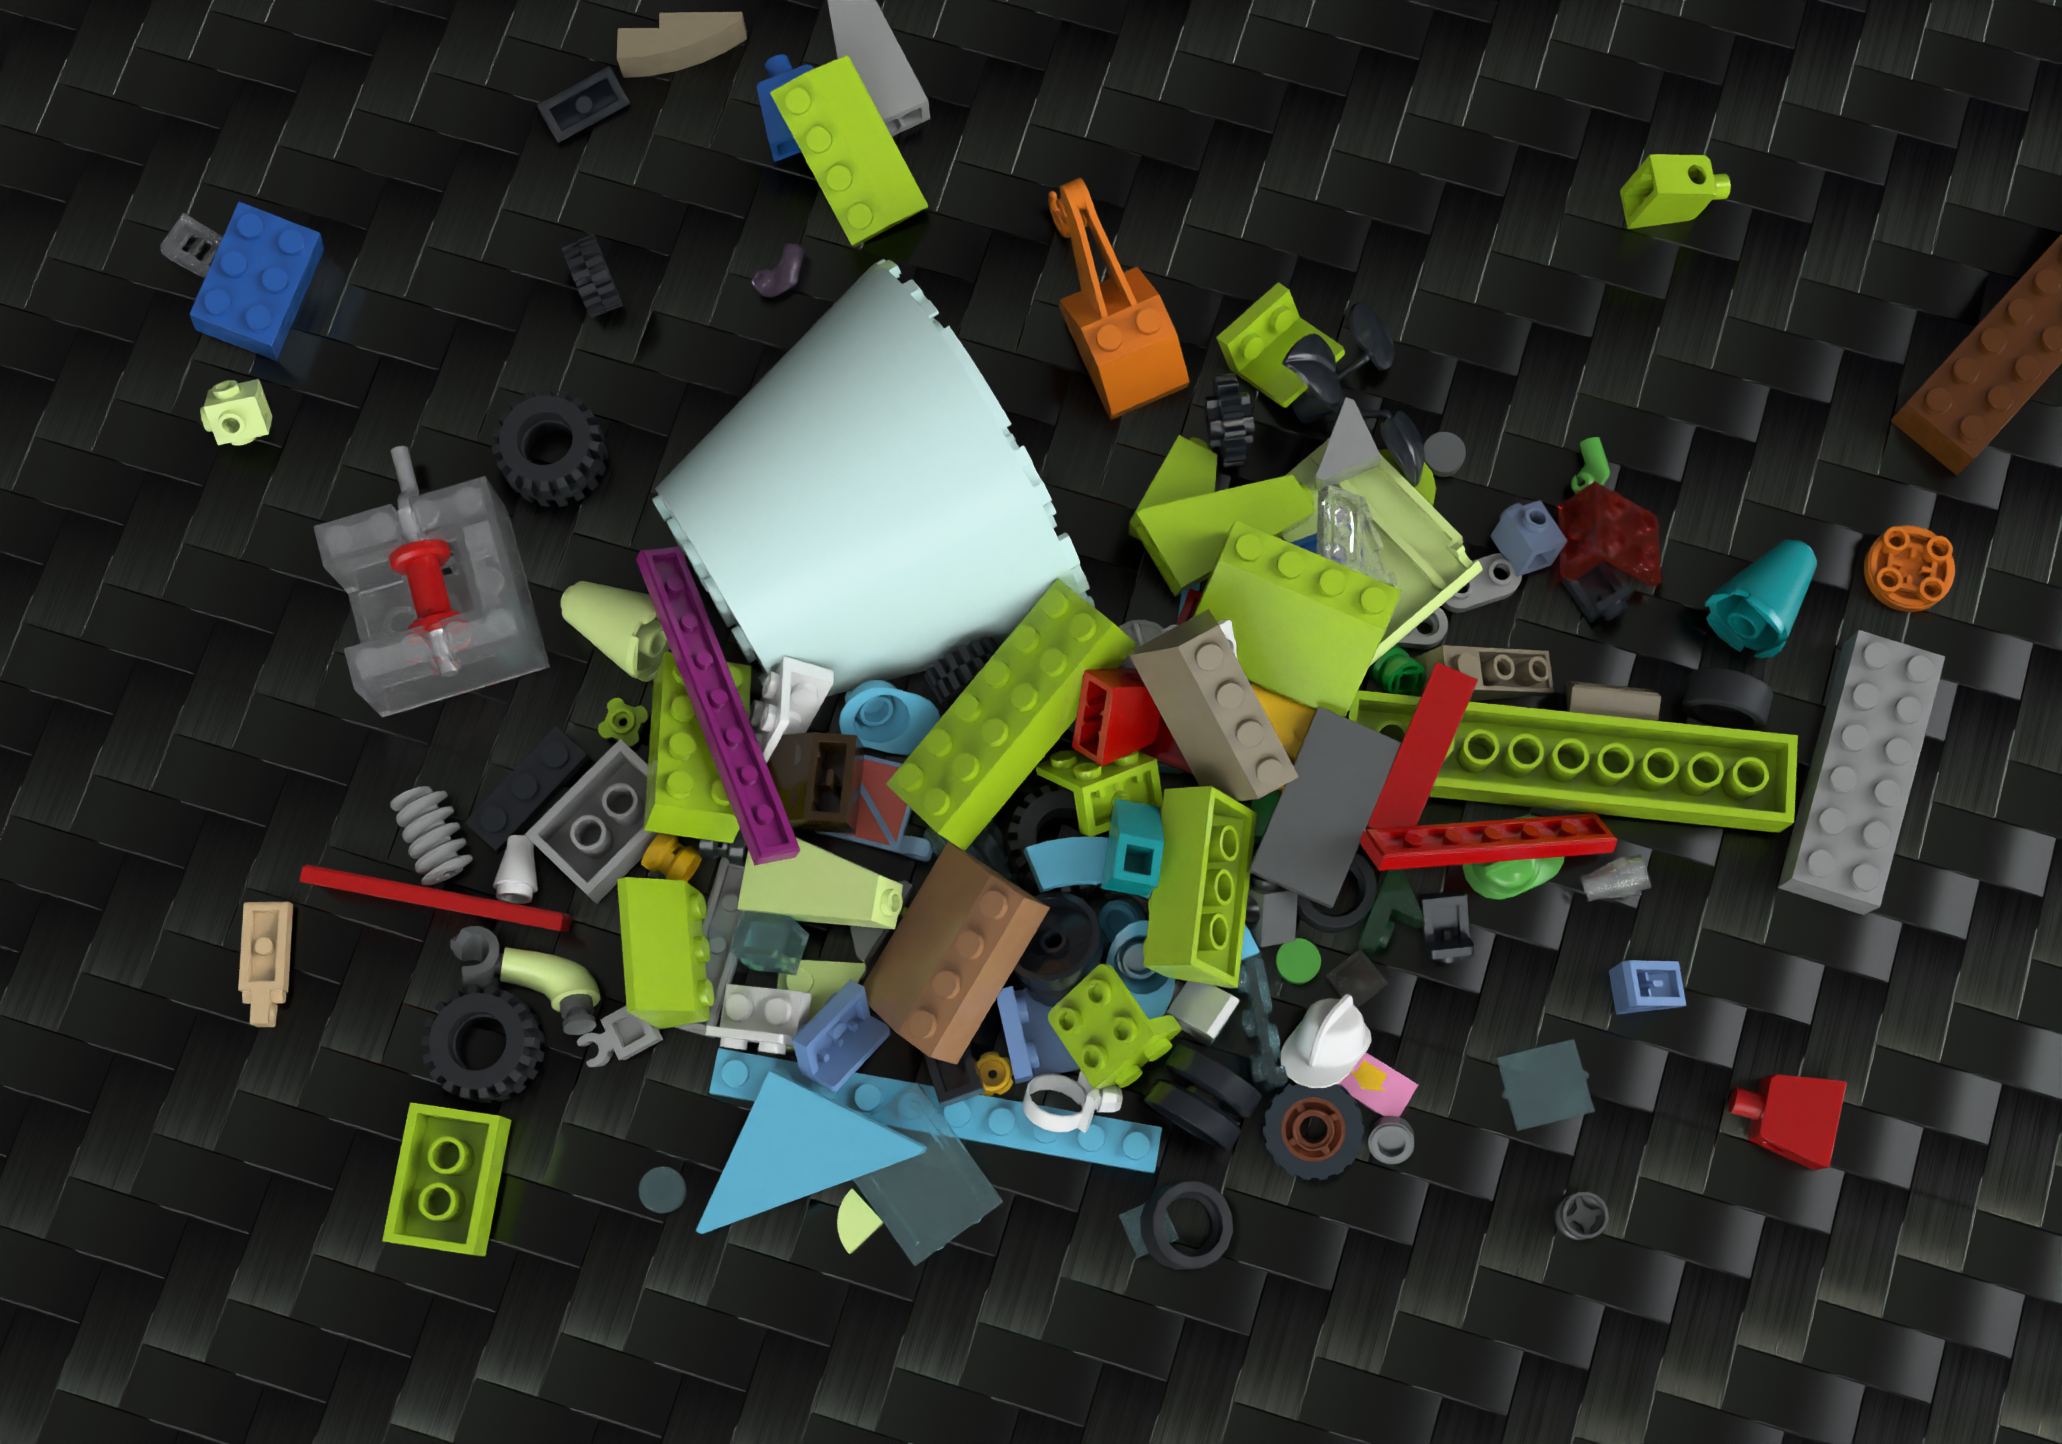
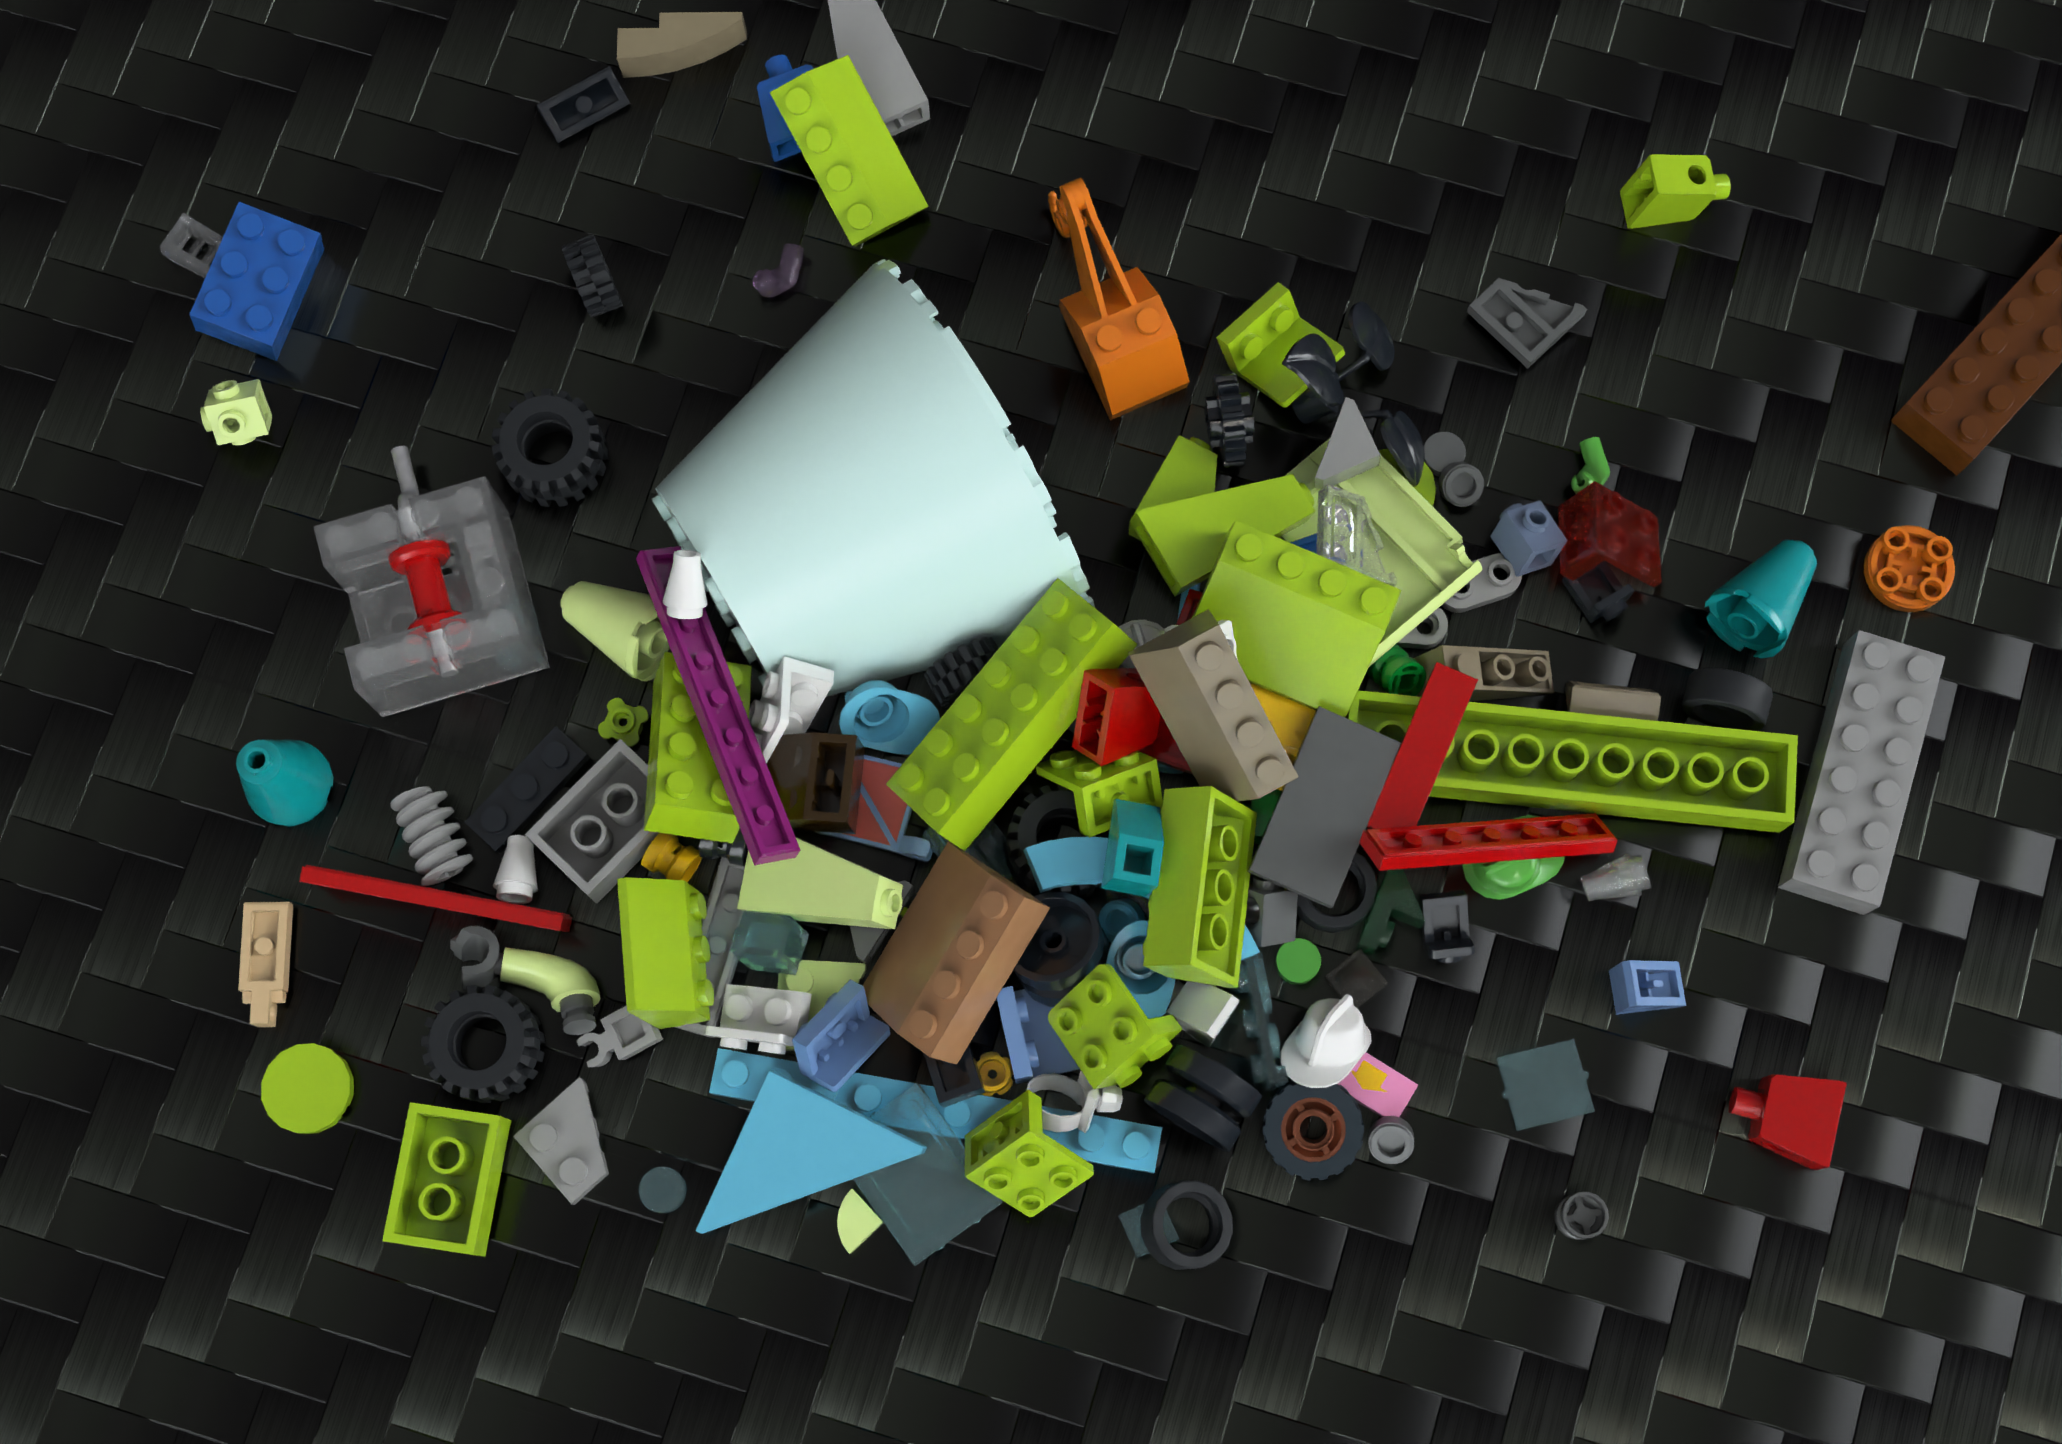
none -> teal cone [236,740,334,826]
none -> lime tile [261,1043,354,1134]
none -> light grey wing [513,1077,609,1205]
none -> white cone [663,550,708,619]
none -> lime bracket [965,1089,1094,1217]
none -> dark grey tile [1438,462,1484,507]
none -> dark grey wing [1467,278,1587,369]

